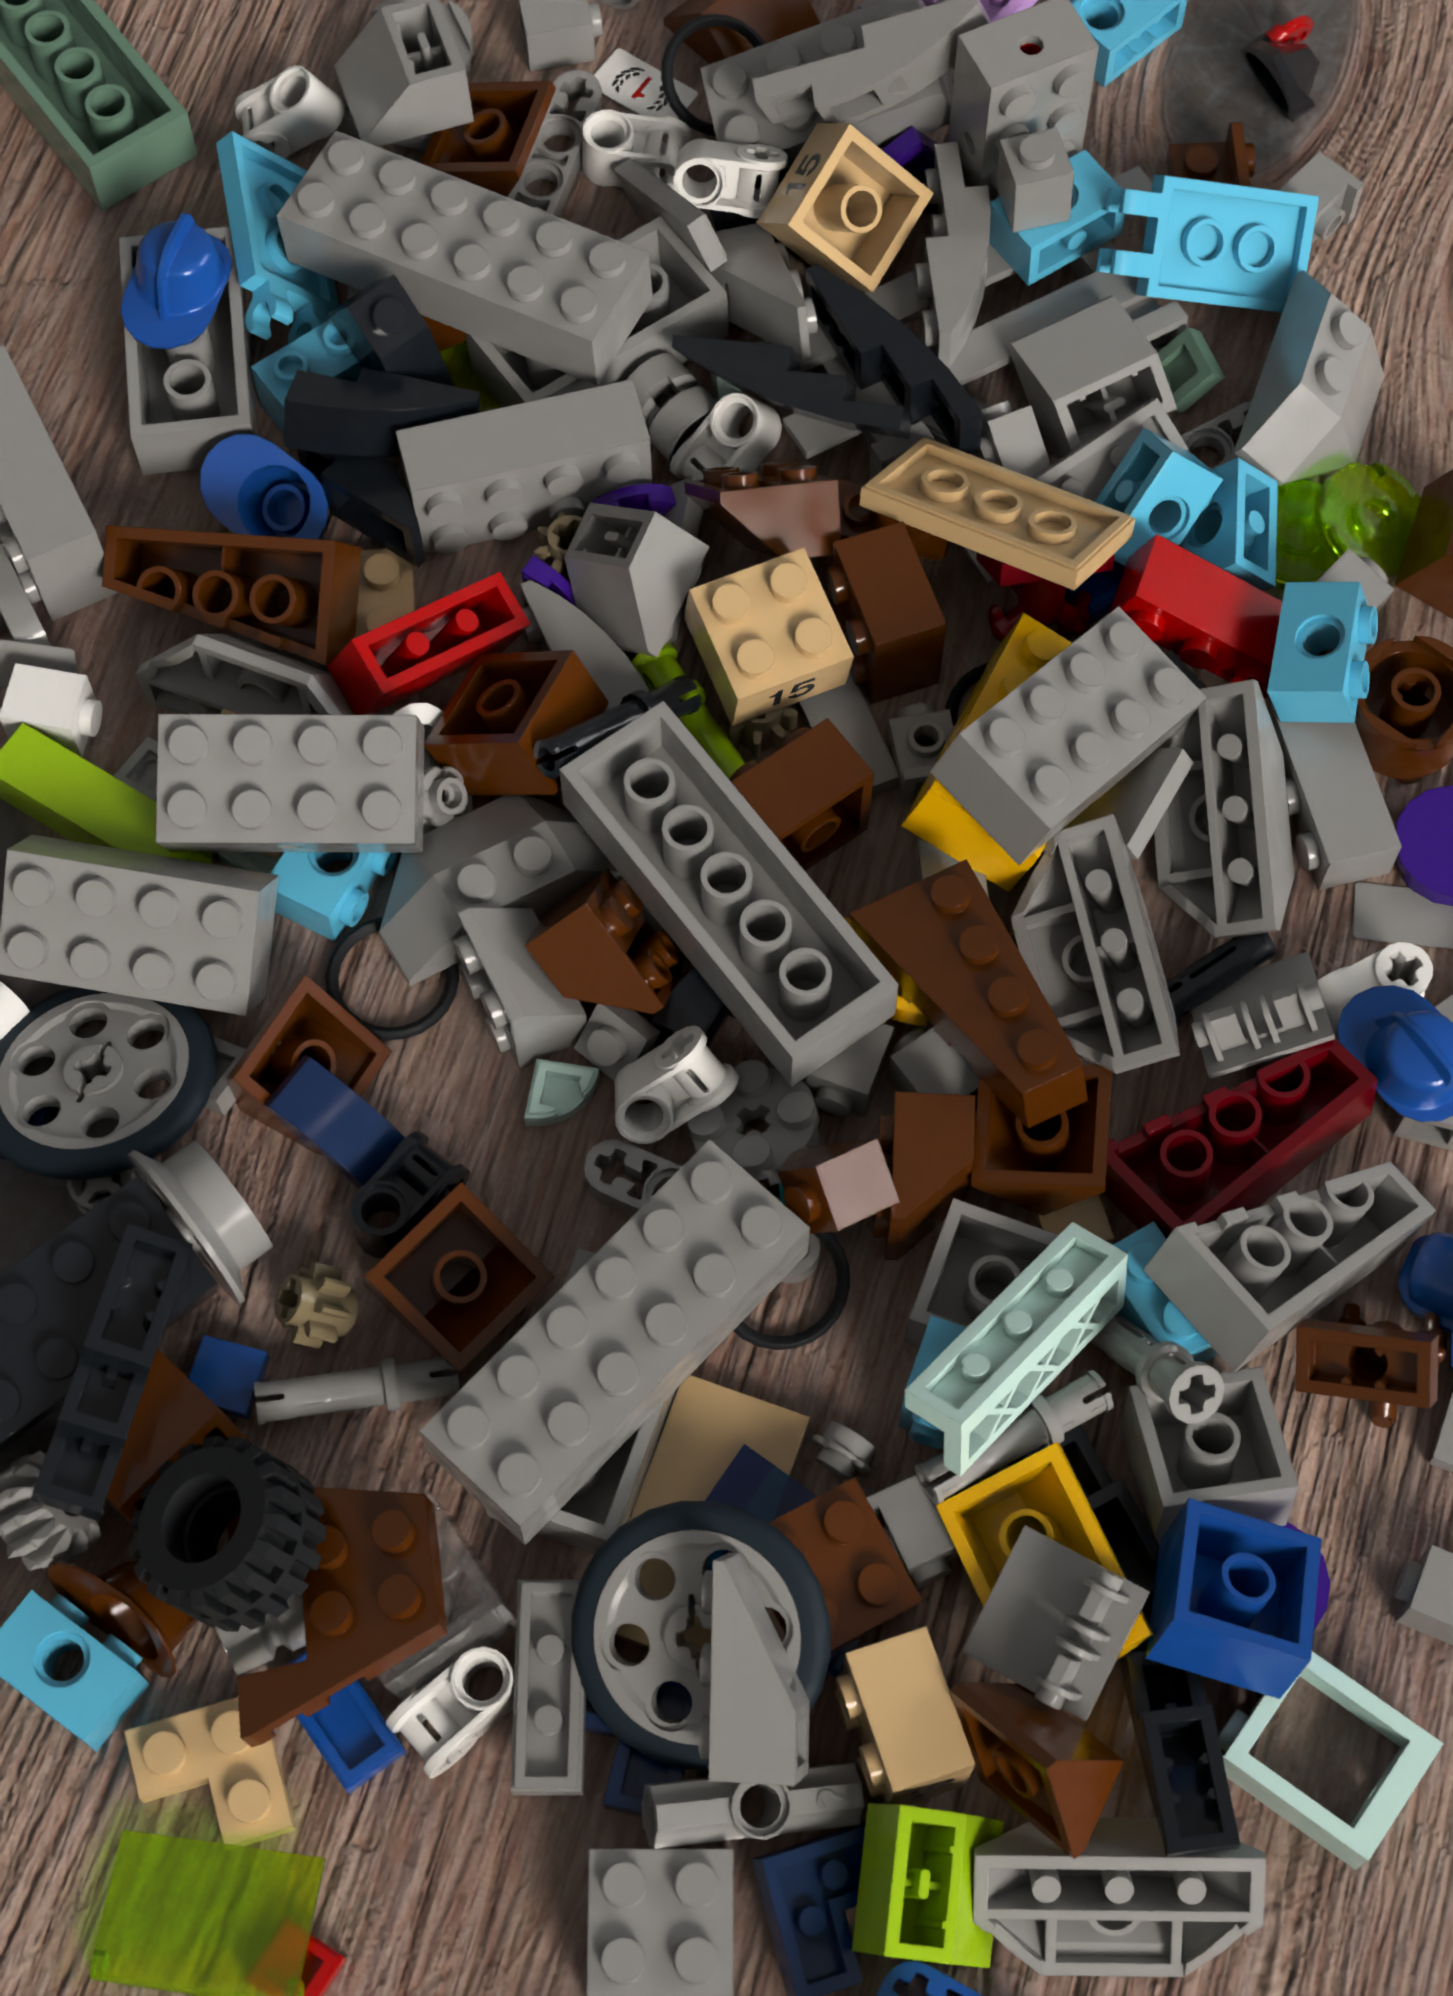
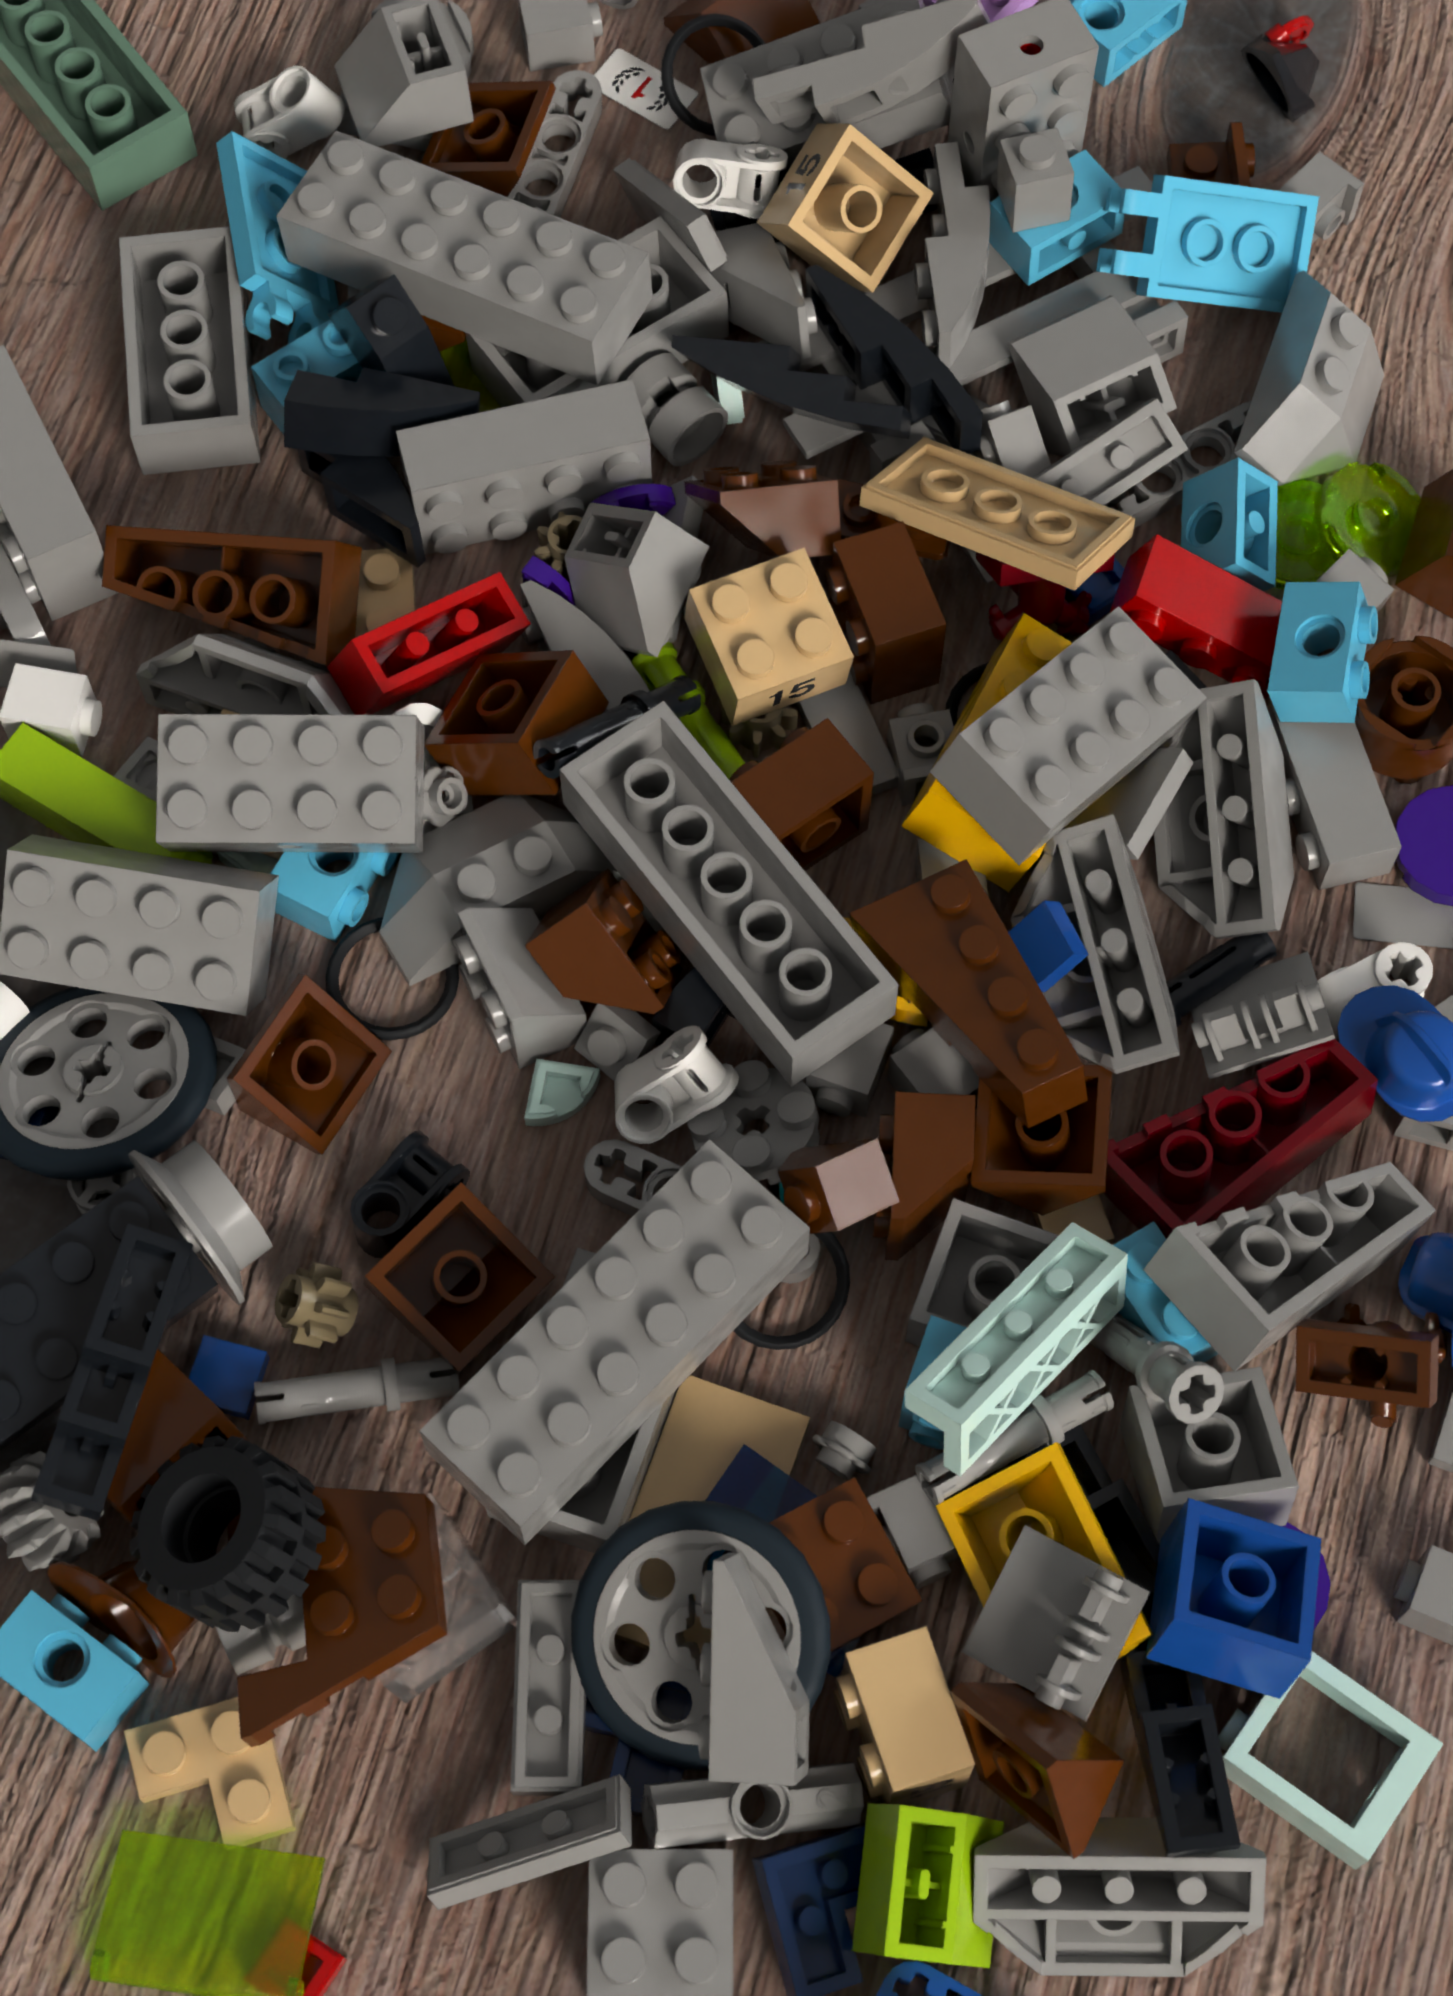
blue piece [121,212,233,349] -> none
blue piece [200,434,328,539] -> none
dark blue slope [264,1055,405,1189] -> none
blue tile [287,1651,407,1794] -> none
white piece [386,1647,515,1778] -> none
white piece [582,110,692,190] -> none
white piece [670,393,782,480] -> none
dark purple tile [882,126,937,174] -> none
medium azure brick [1095,427,1223,566] -> none
sand green plate [1158,327,1225,413] -> none
none -> light grey tile [427,1774,632,1910]
none -> blue tile [1008,901,1089,992]

